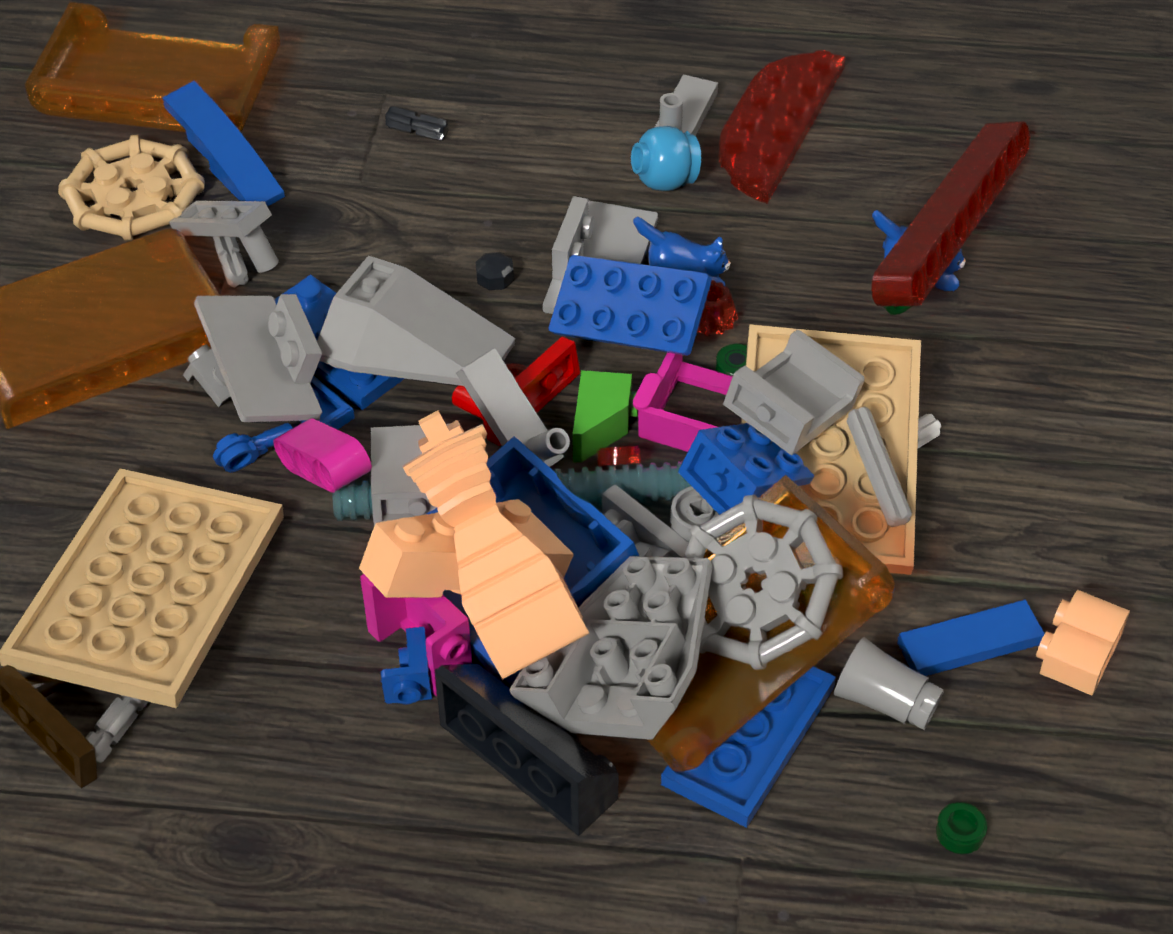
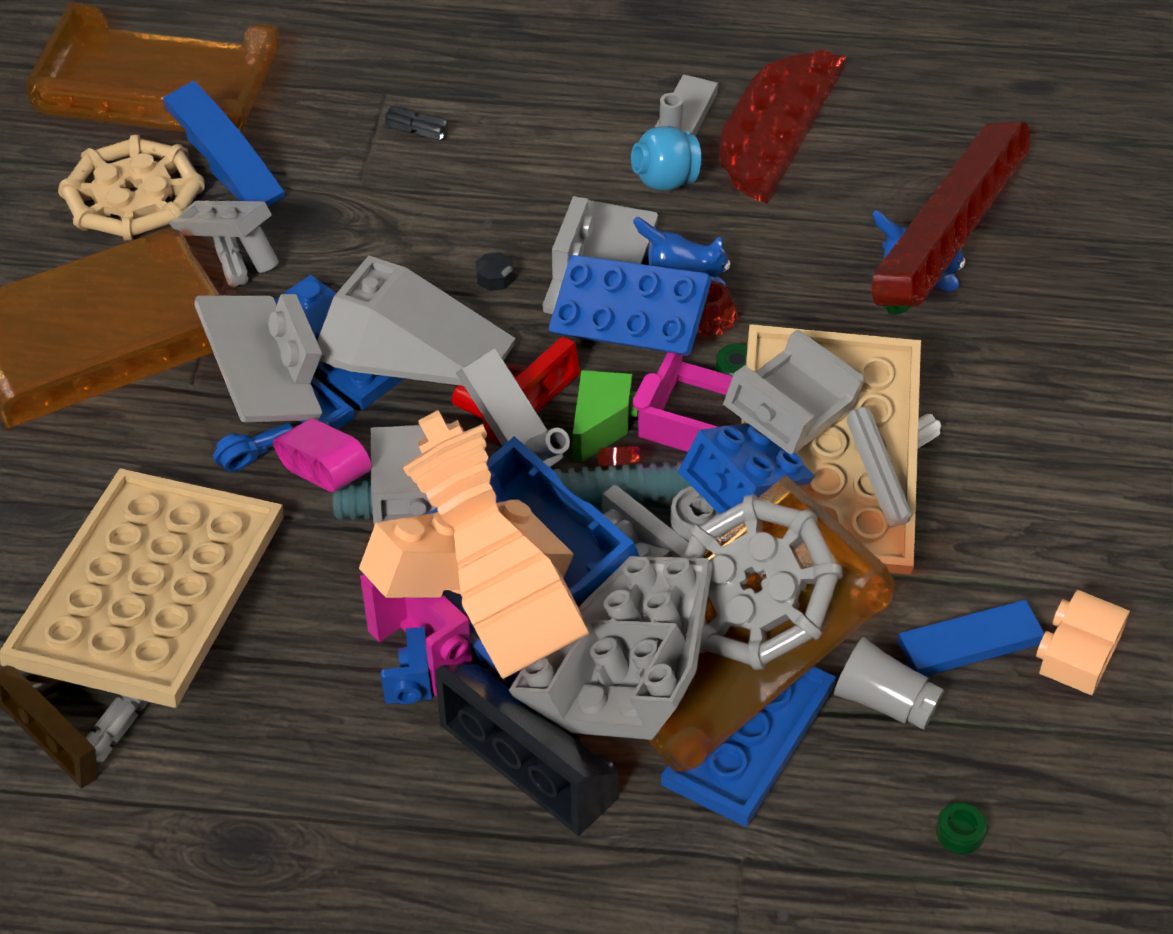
light grey bracket [183,344,231,407] -> none

